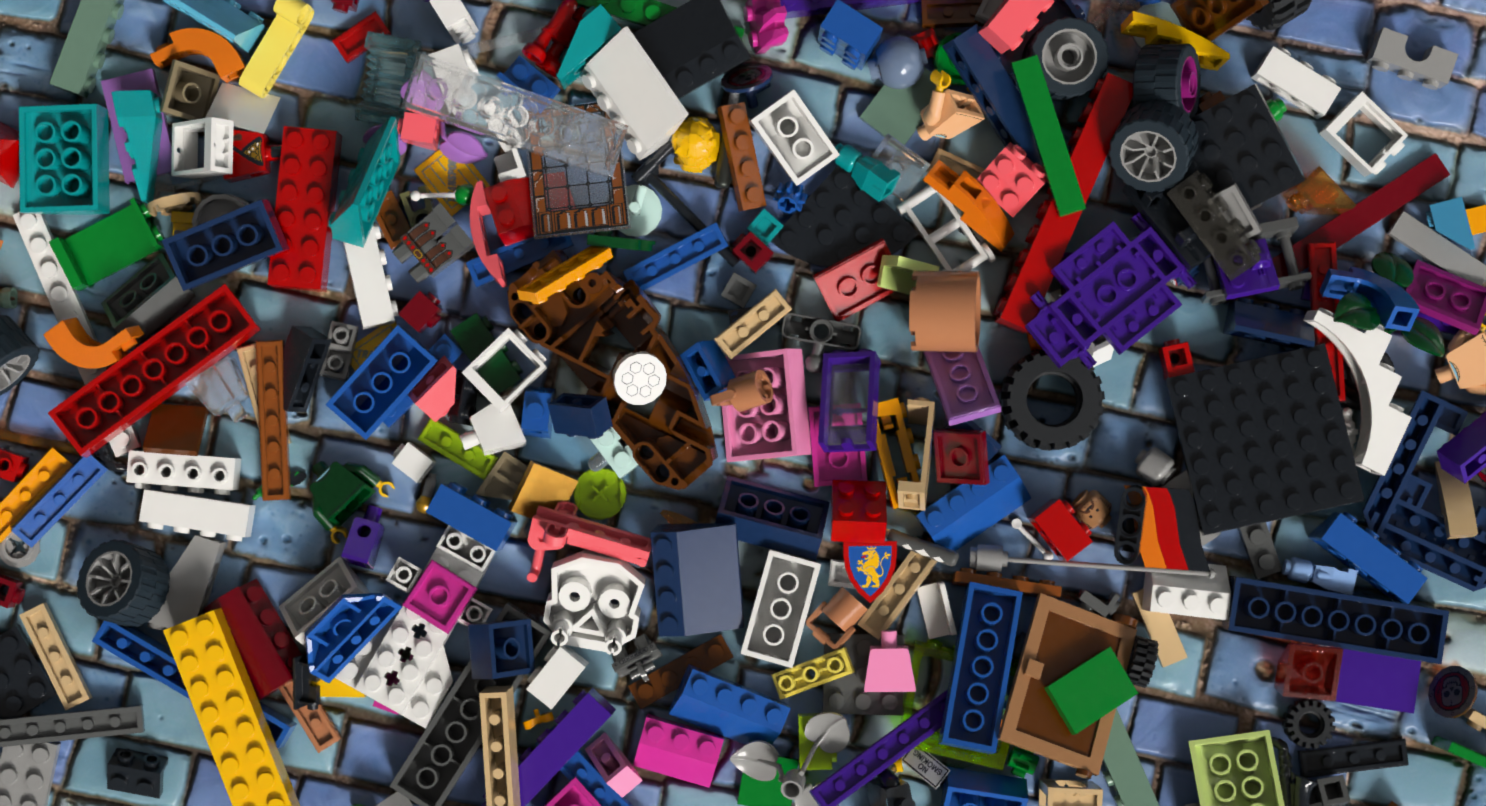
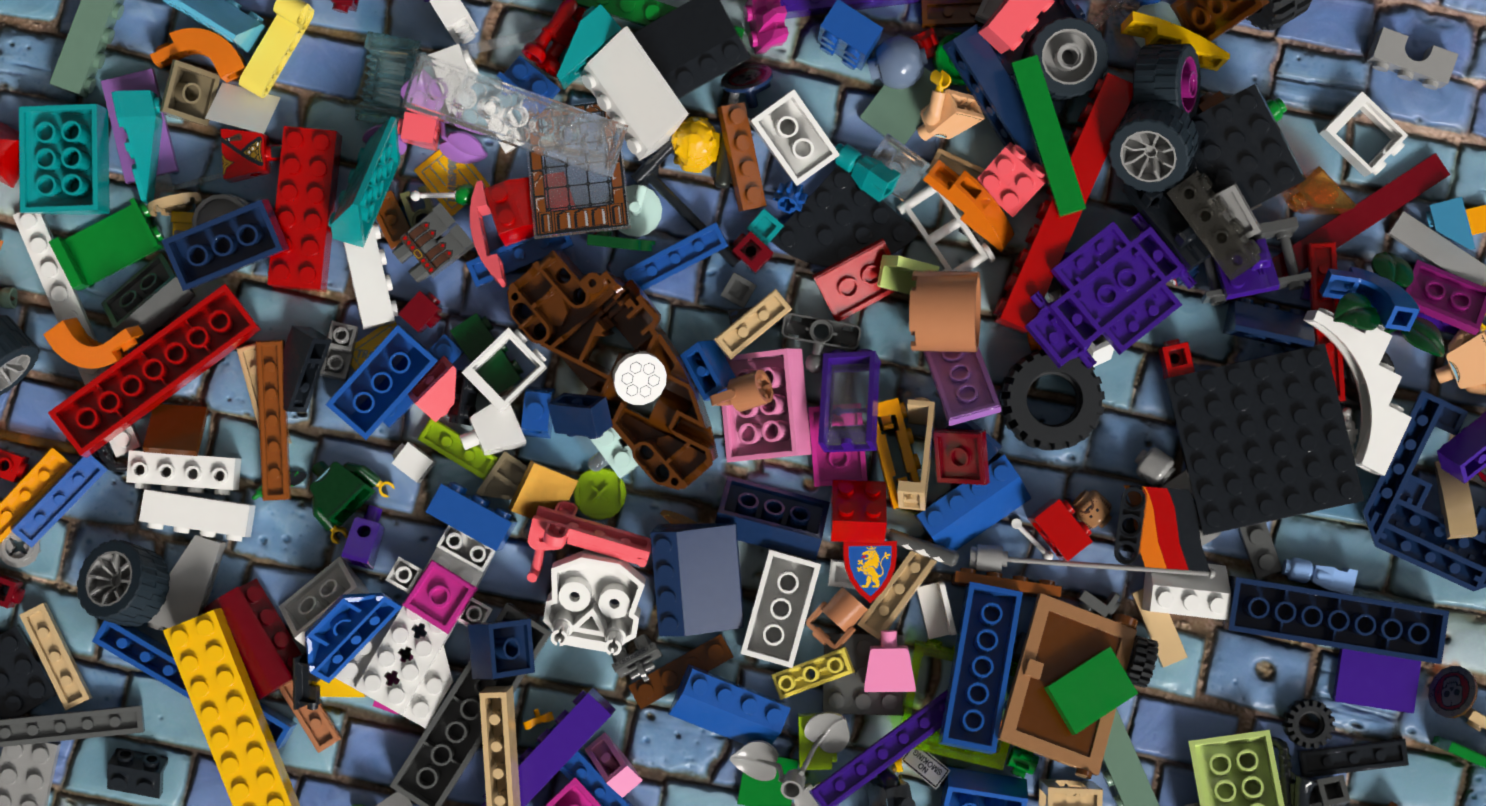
white window [171,117,234,179] -> none
clear torso [185,356,250,423] -> none
red tile [332,11,391,64] -> none
piece [416,473,437,514] -> none
white panel [494,146,528,182] -> none
light orange plate [517,245,613,304] -> none
white brick [526,645,589,710] -> none
dark pink slope [633,714,724,788] -> none
white brick [1251,46,1341,119] -> none
clear red slope [1274,643,1343,701] -> none
blue slope [1308,511,1428,604] -> none

